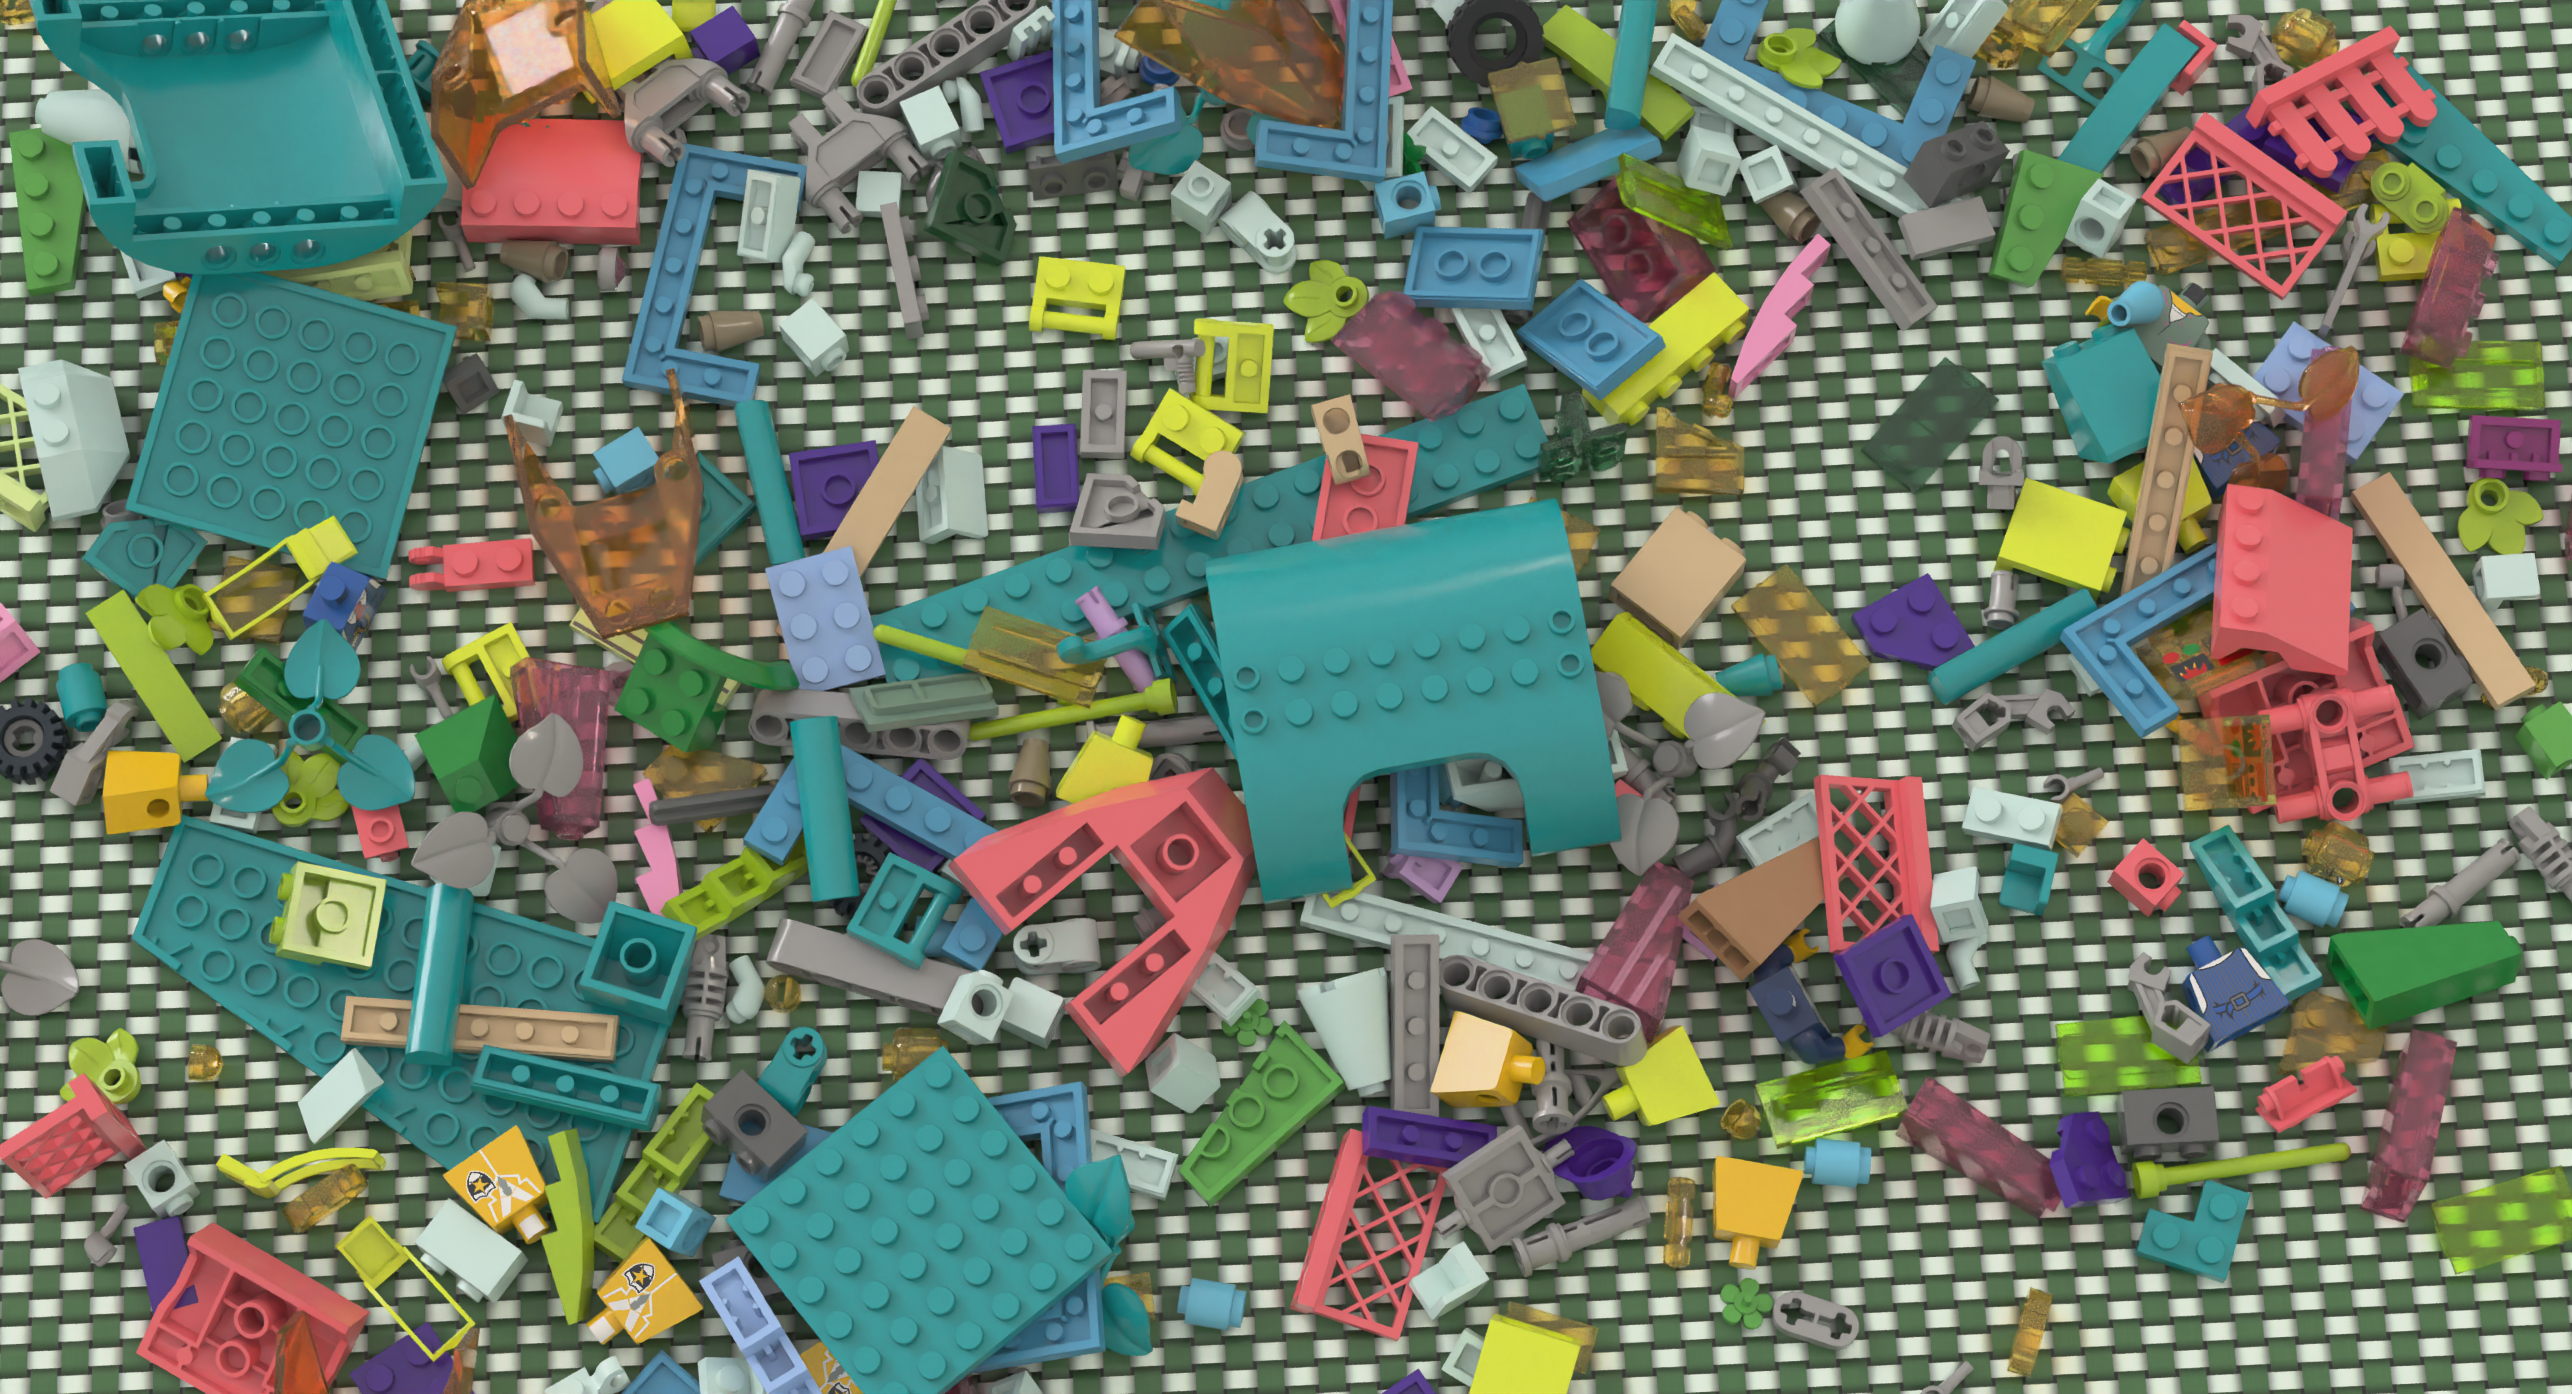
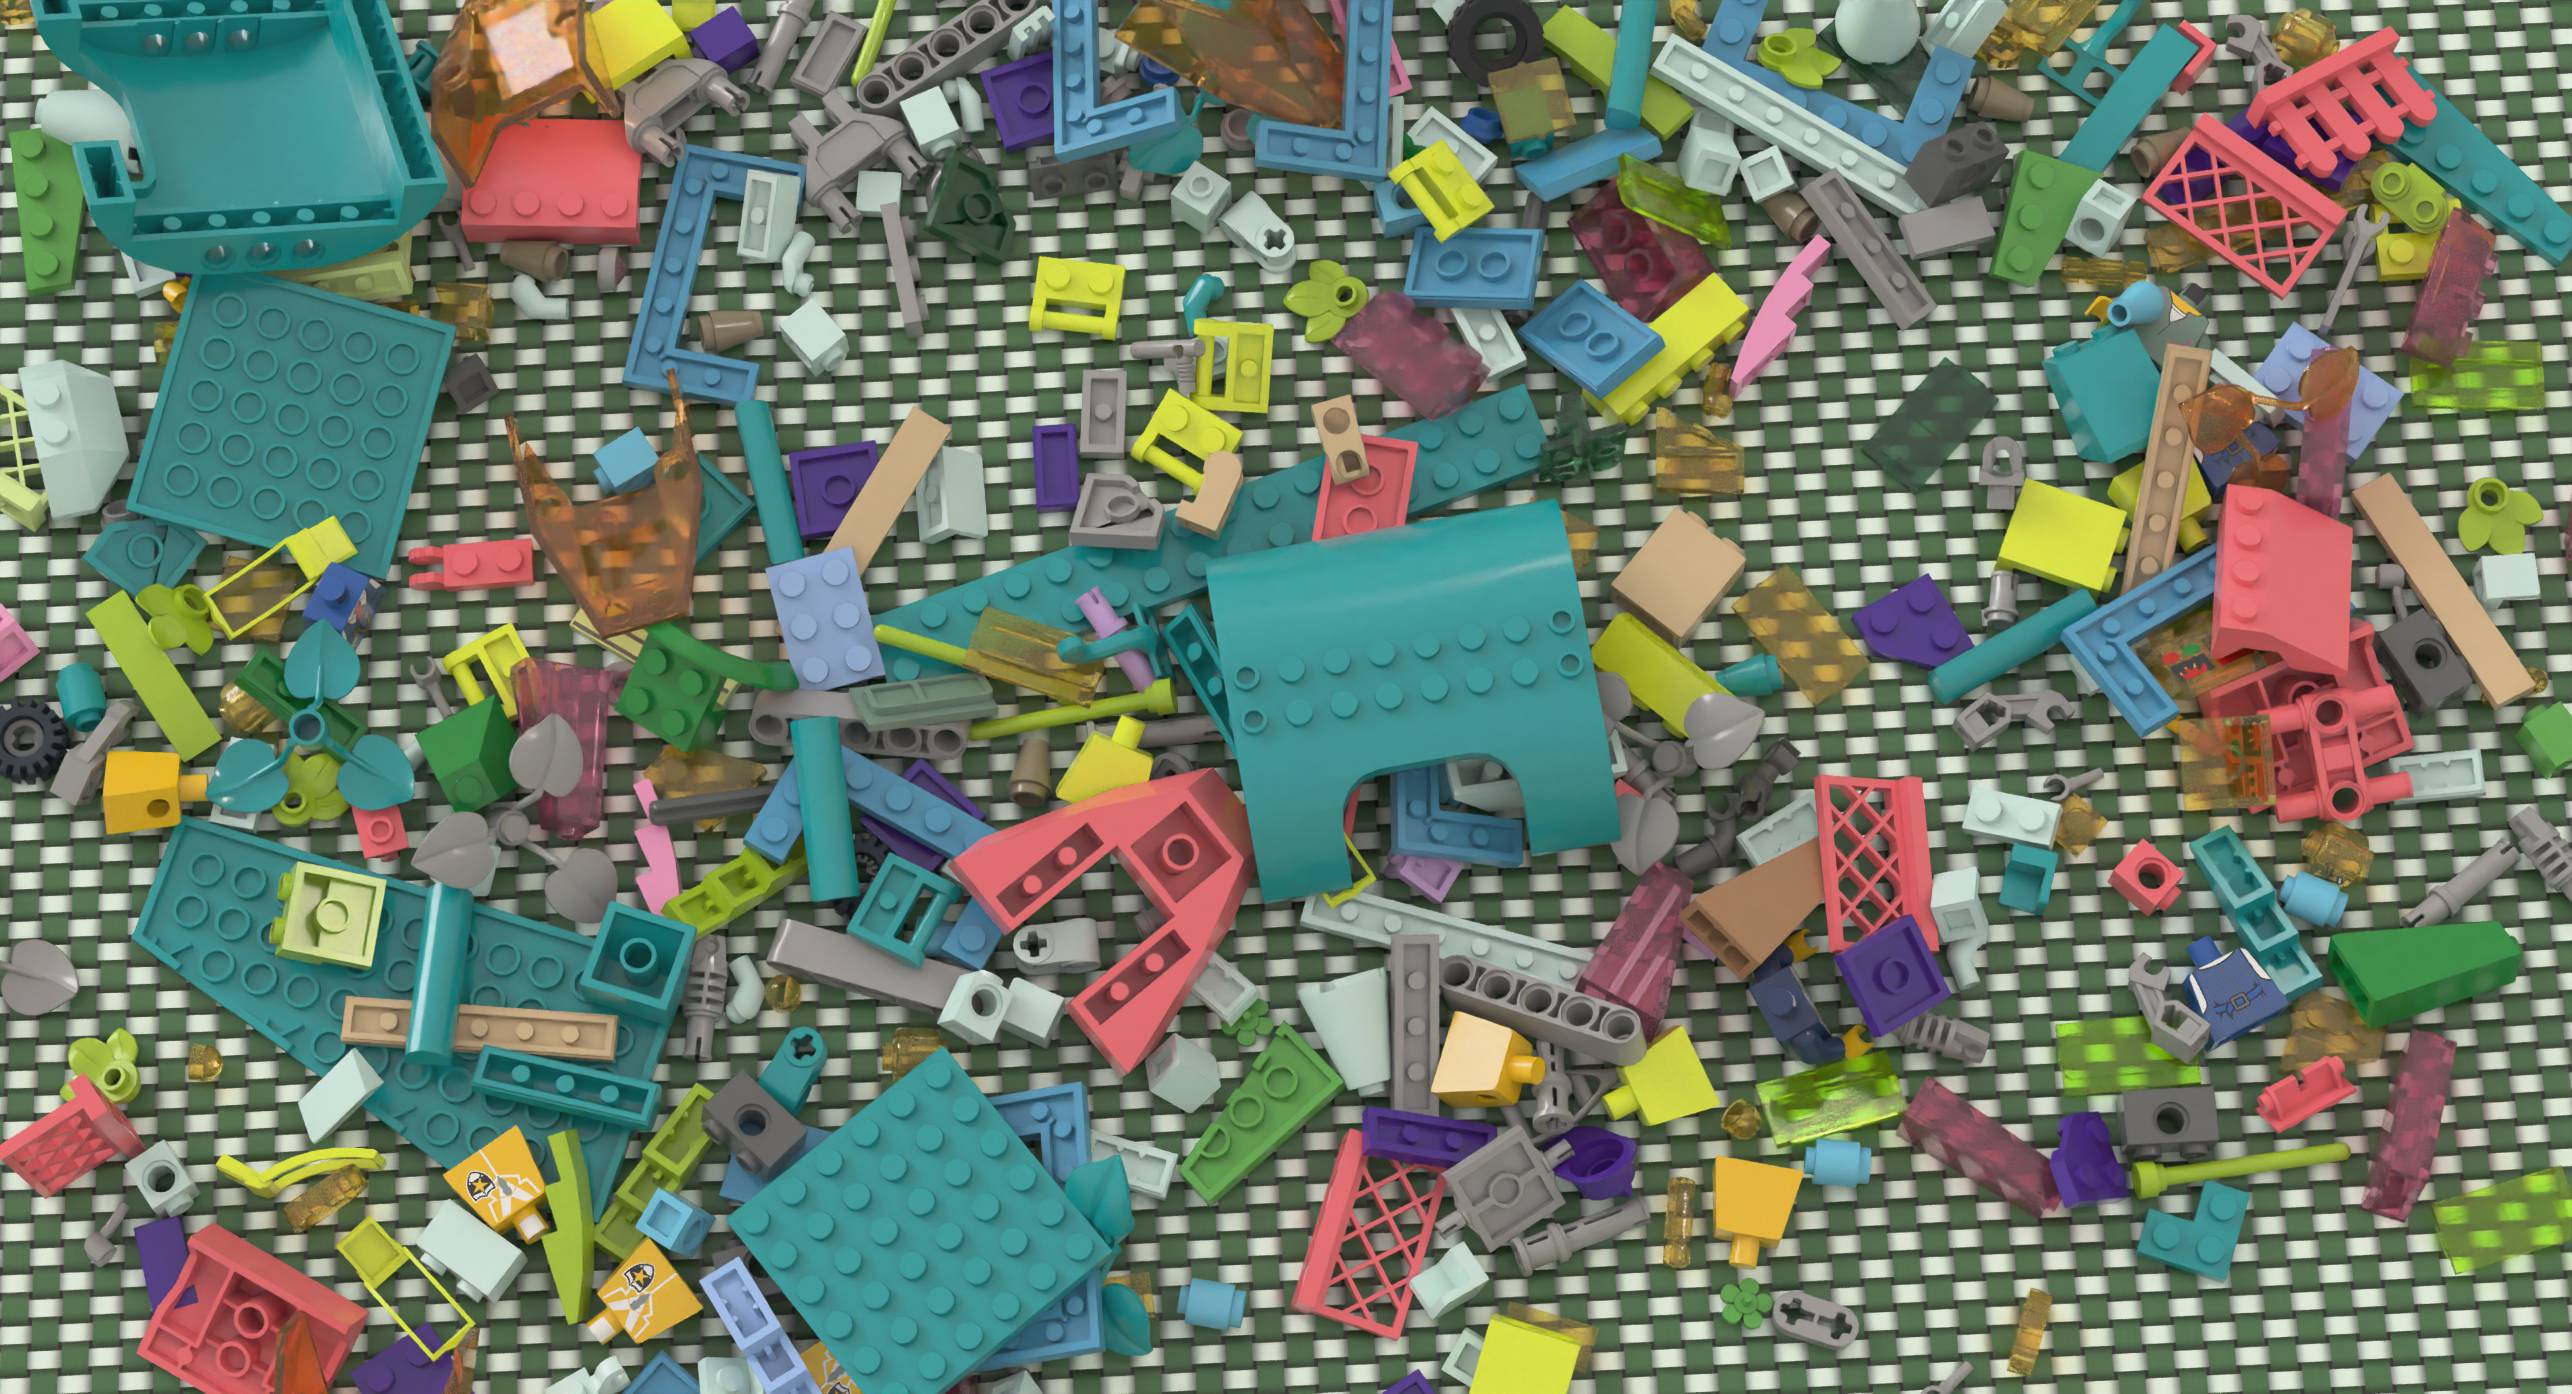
light aqua panel [501,380,564,447] -> none
magenta bracket [2466,415,2563,481] -> none
none -> teal arm [1182,274,1225,338]
none -> neon yellow plate [1388,138,1495,244]

